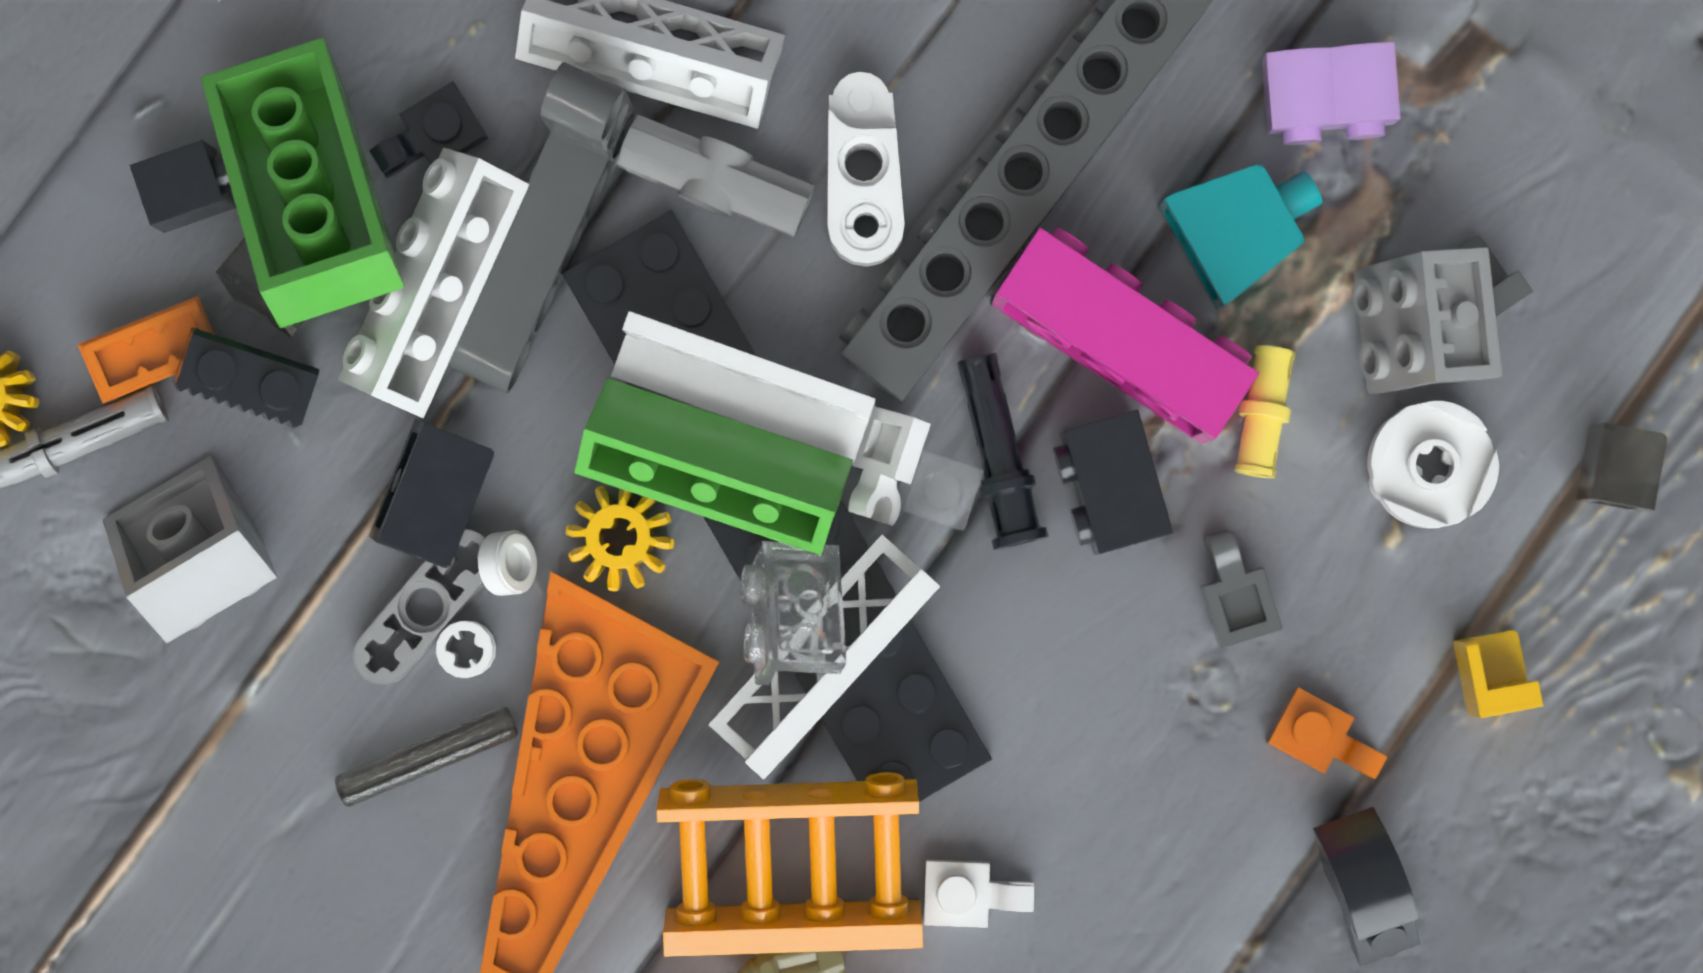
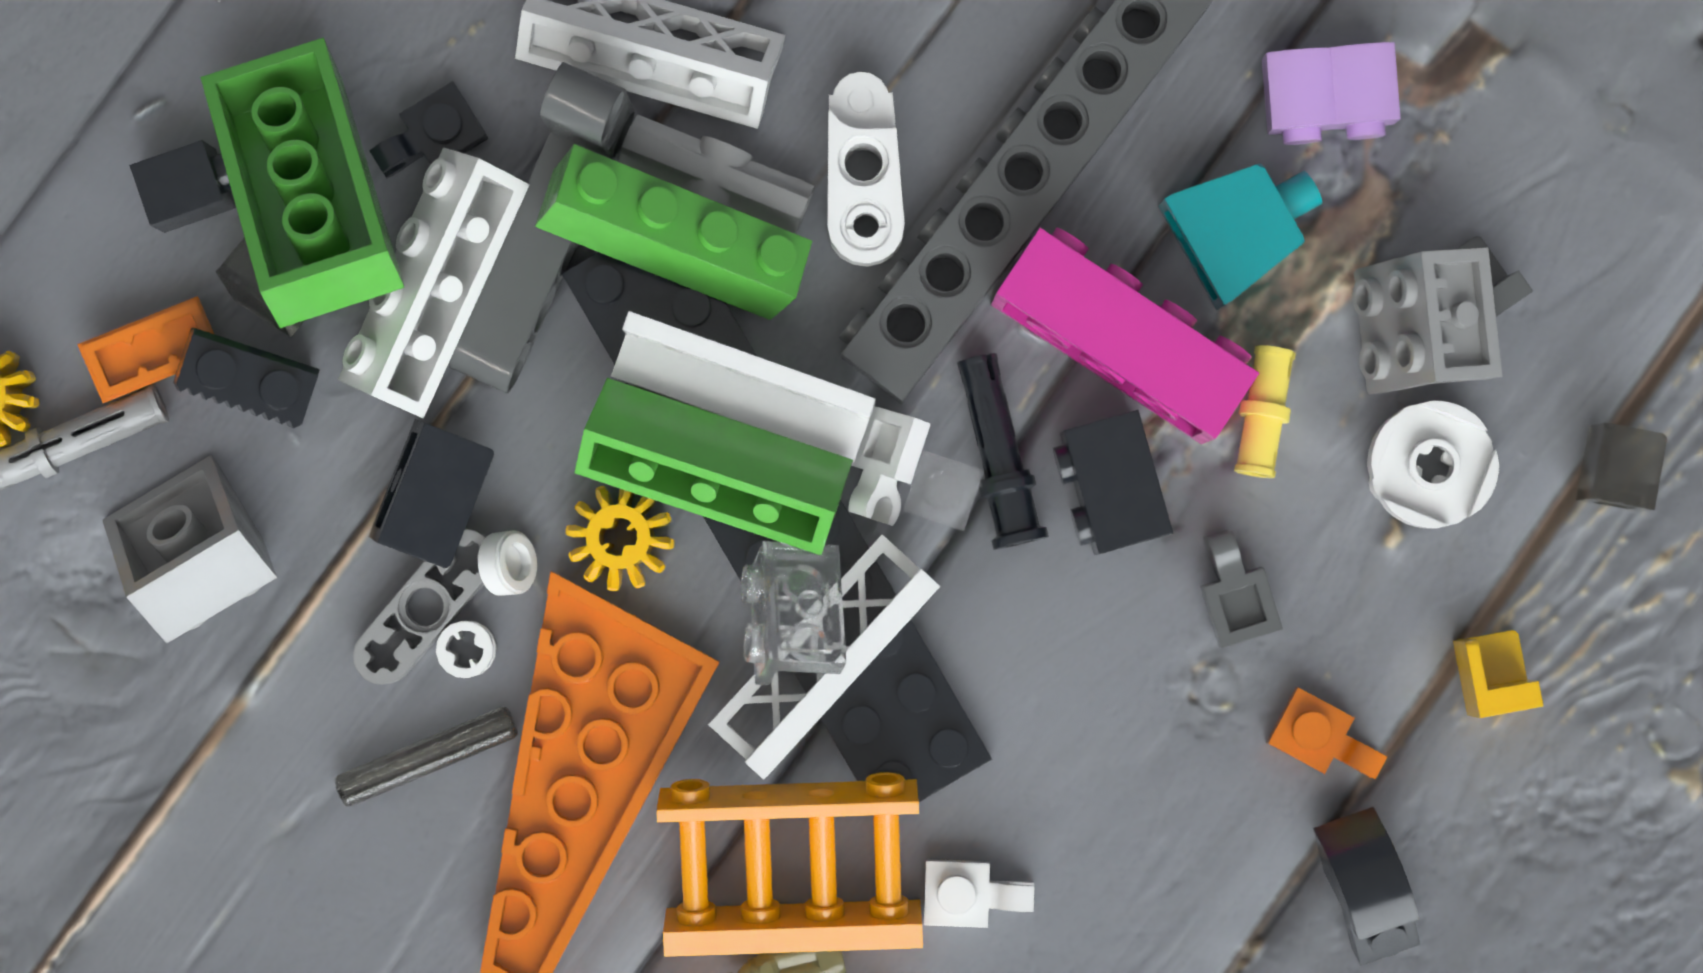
none -> bright green brick [535,144,812,320]

